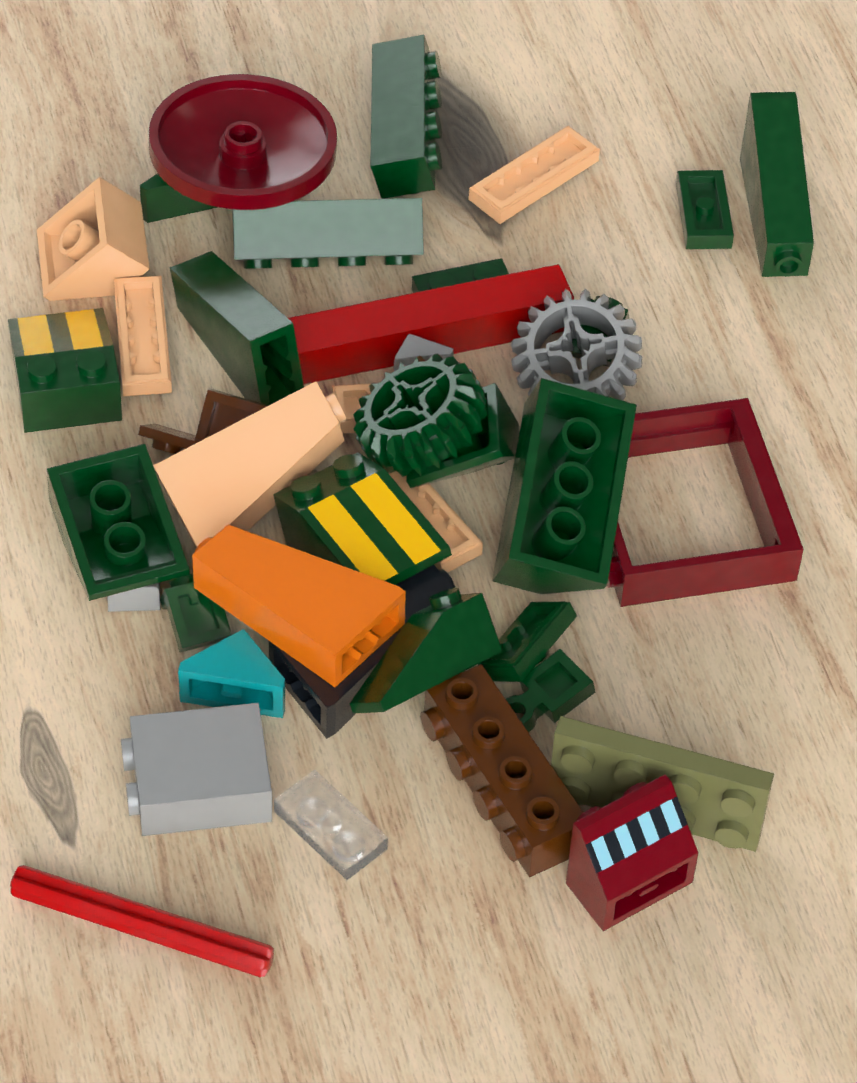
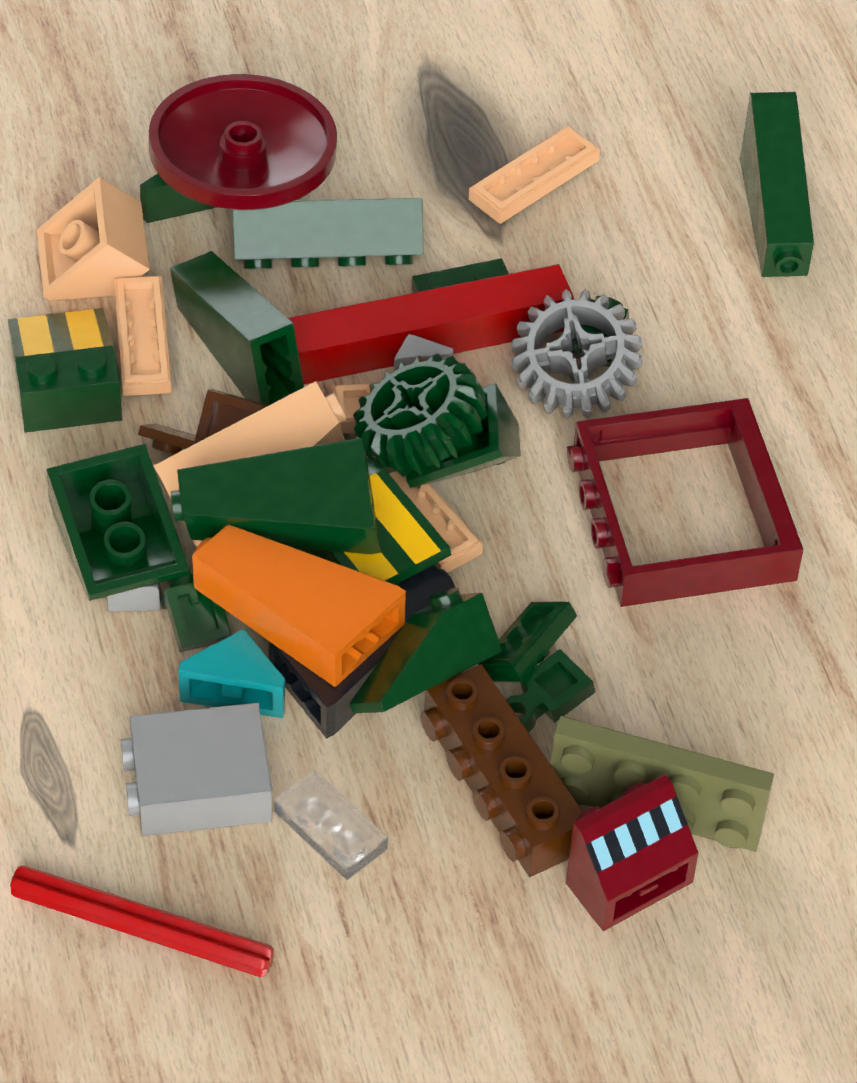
brick [370,34,442,199] -> none
dark green slope [492,378,637,594] -> none
dark green plate [676,170,734,249] -> none
none -> dark green slope [171,438,381,554]

